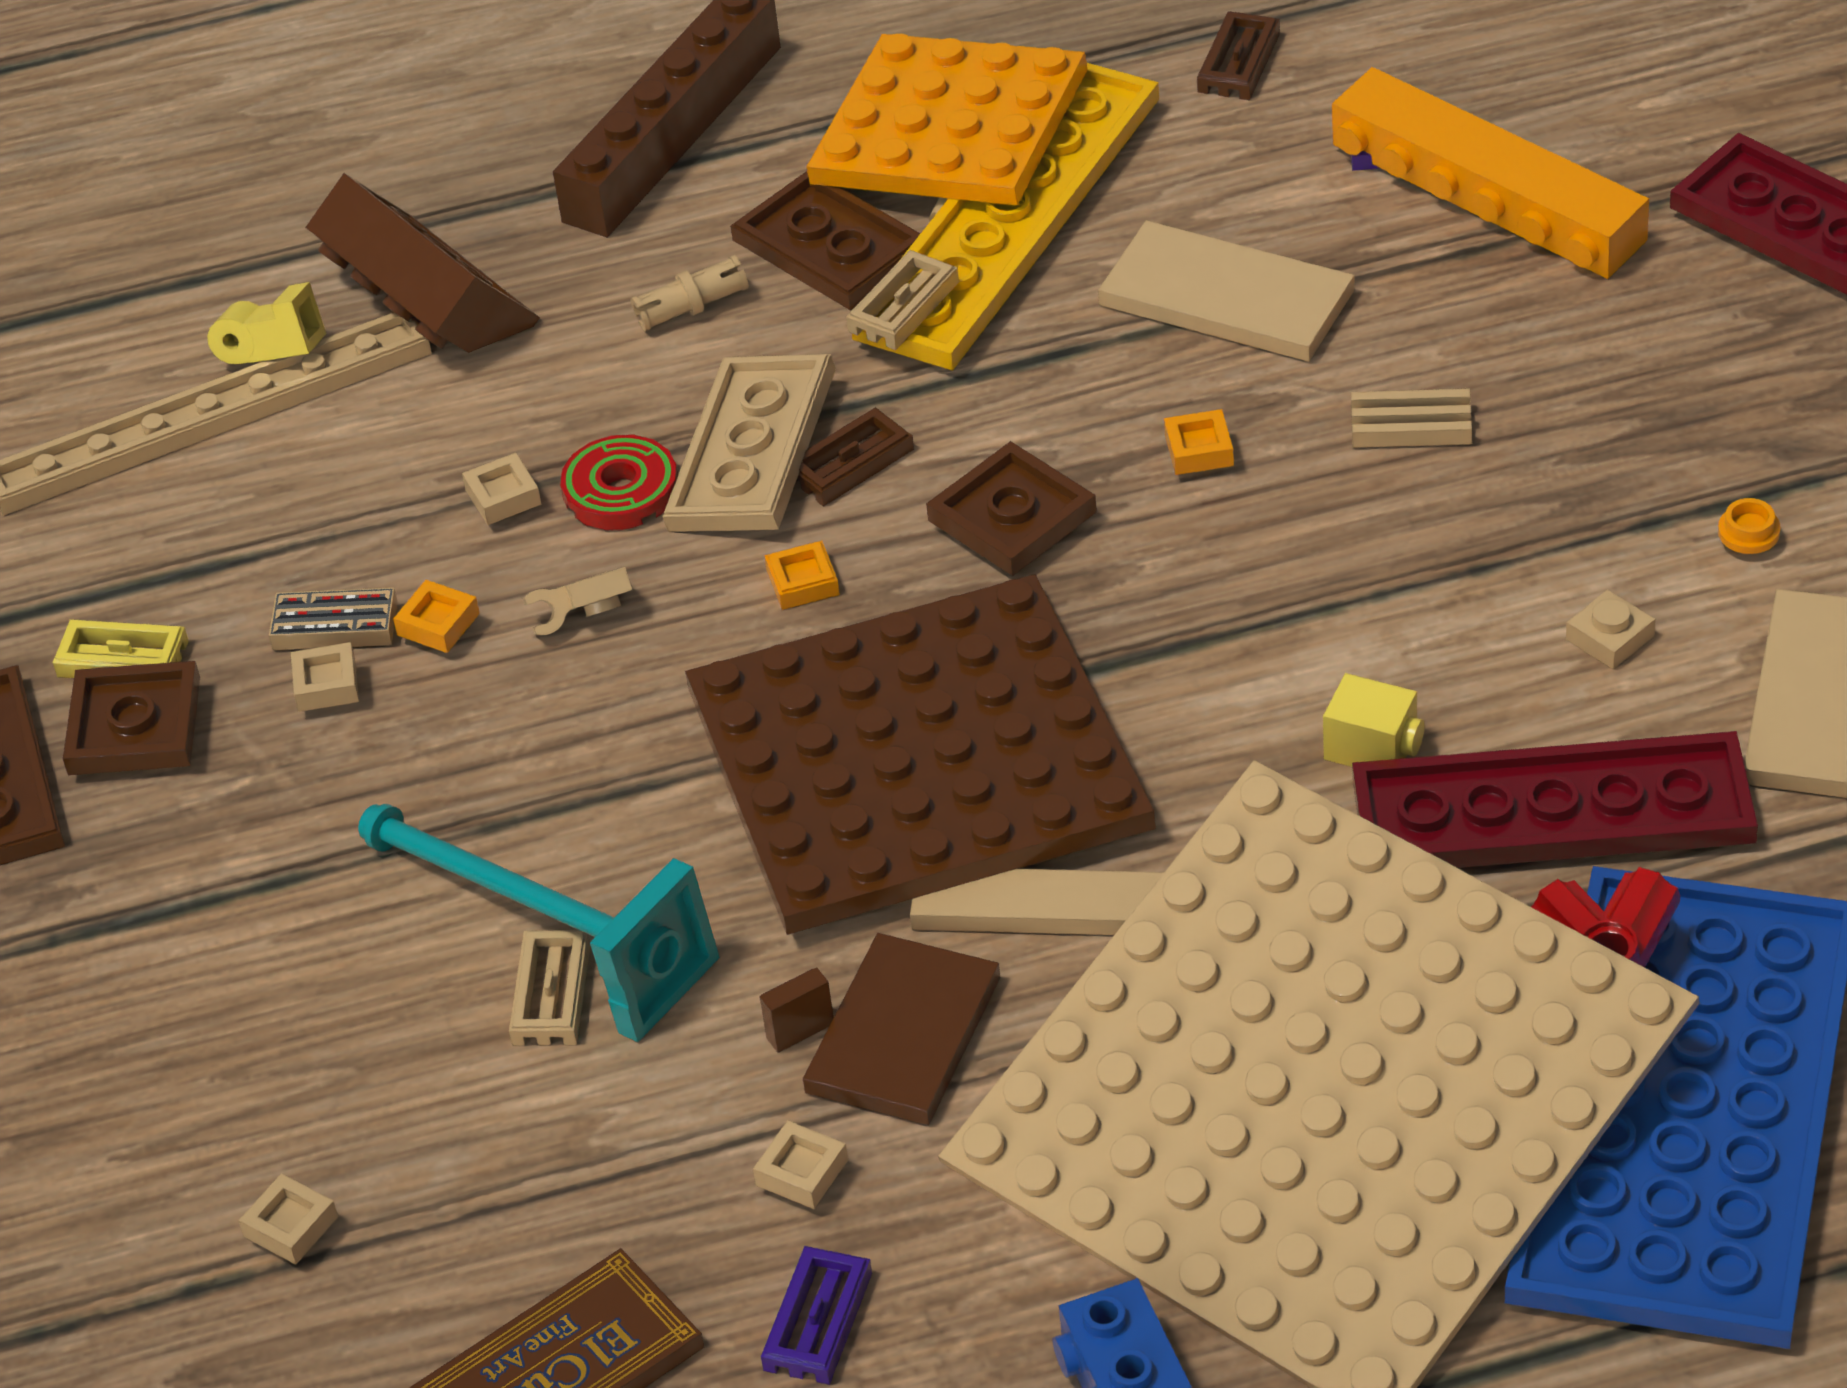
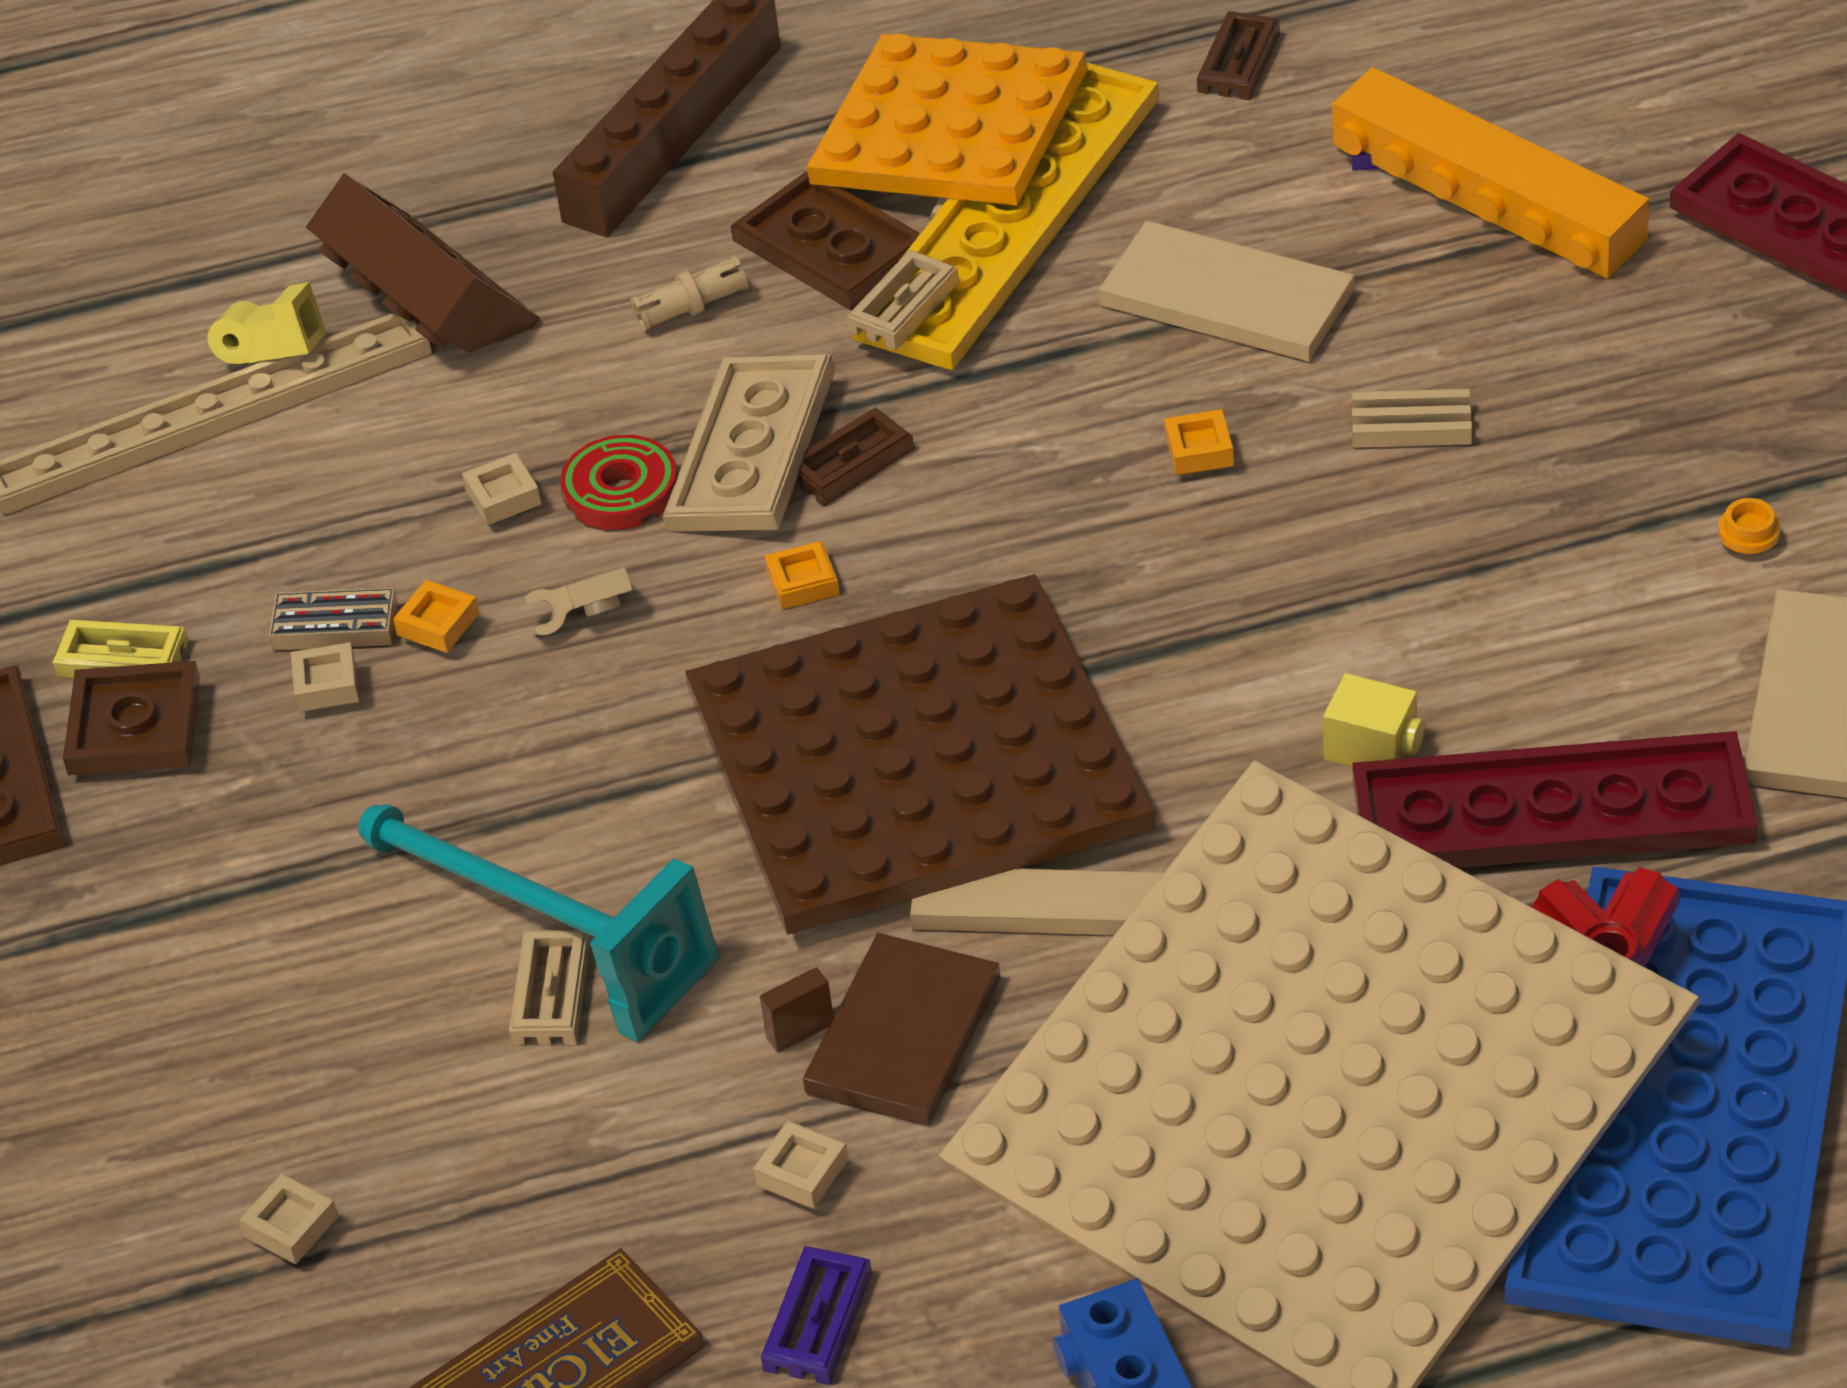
reddish brown plate [926,441,1097,576] -> none
tan plate [1566,589,1655,670] -> none

